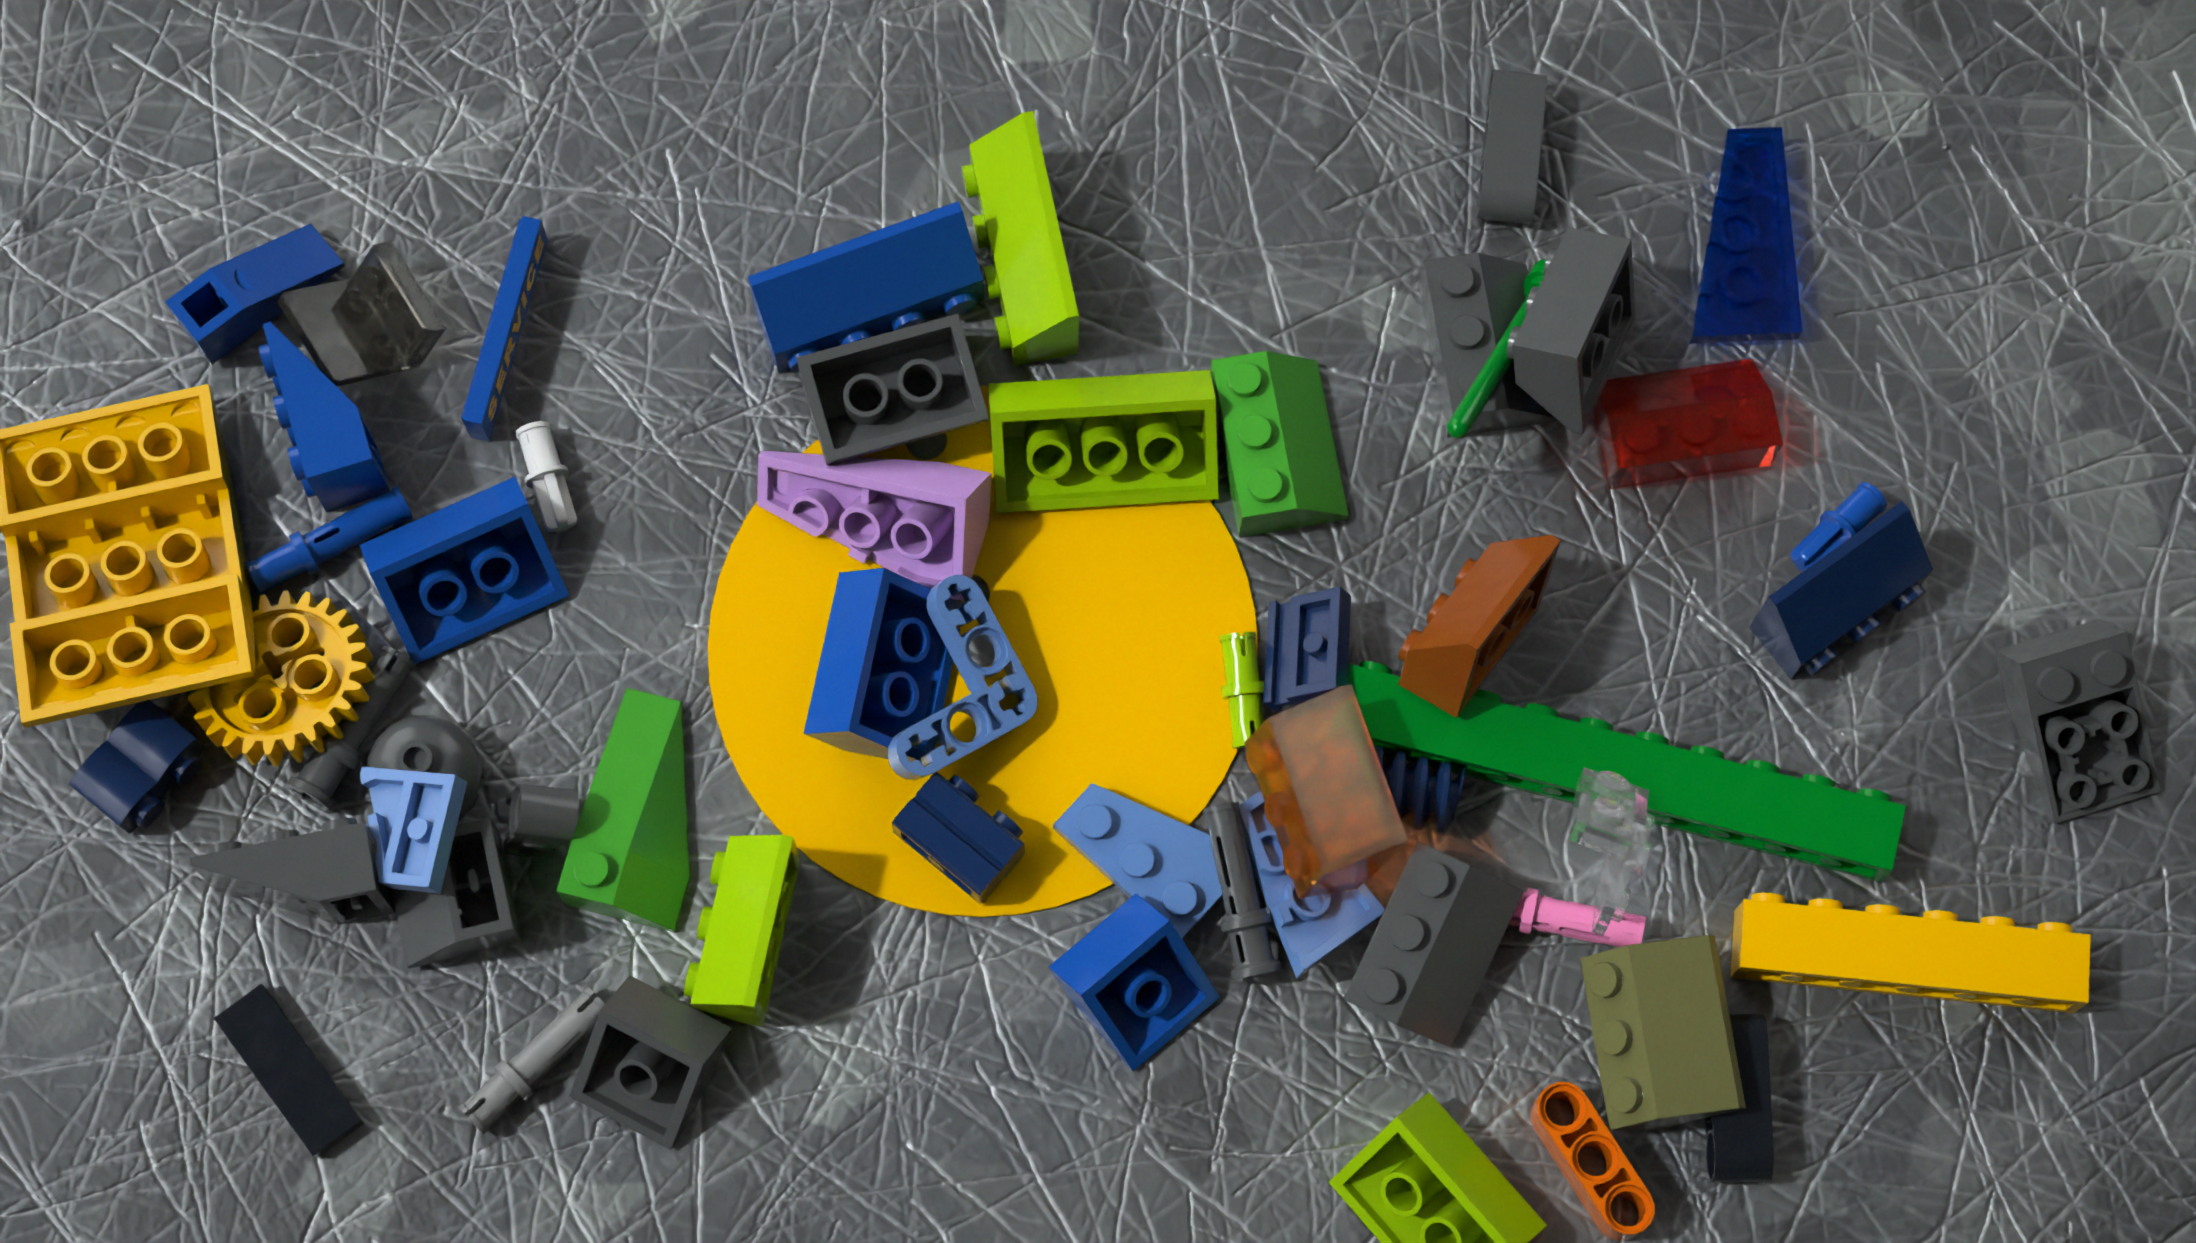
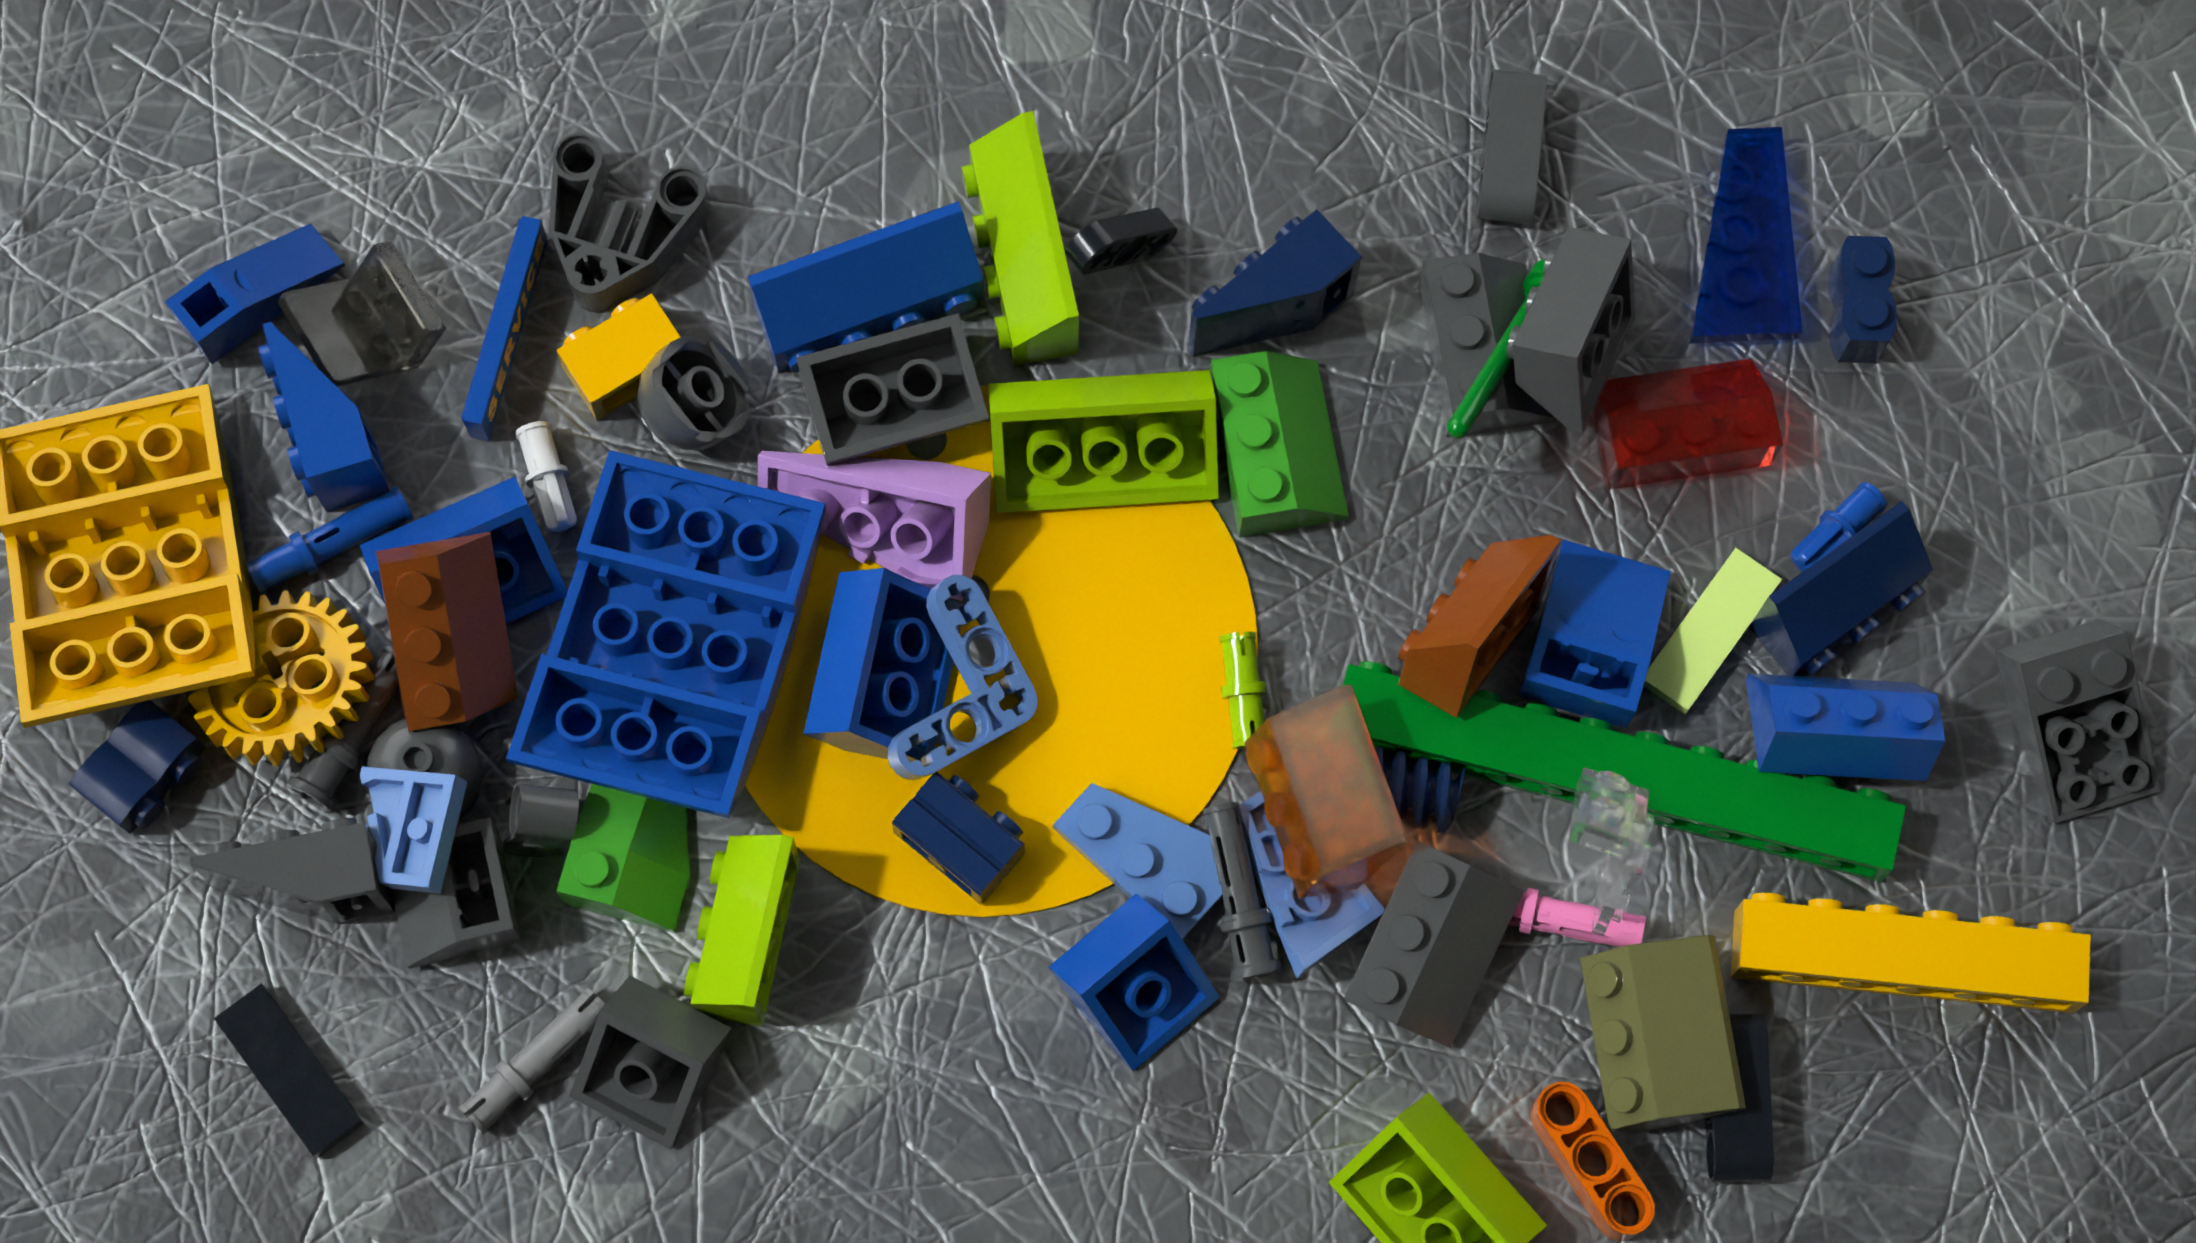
dark blue plate [1263,586,1351,712] -> none
none -> dark orange slope [376,532,518,732]
none -> blue slope [506,450,826,819]
none -> dark grey connector [549,133,711,313]
none -> yellow brick [556,293,681,421]
none -> dark grey cylinder [637,335,751,450]
none -> black beam [1065,207,1177,275]
none -> dark blue slope [1188,209,1362,356]
none -> blue slope [1518,539,1671,729]
none -> yellowish green tile [1643,548,1782,715]
none -> blue slope [1746,673,1946,781]
none -> dark blue brick [1828,236,1897,363]

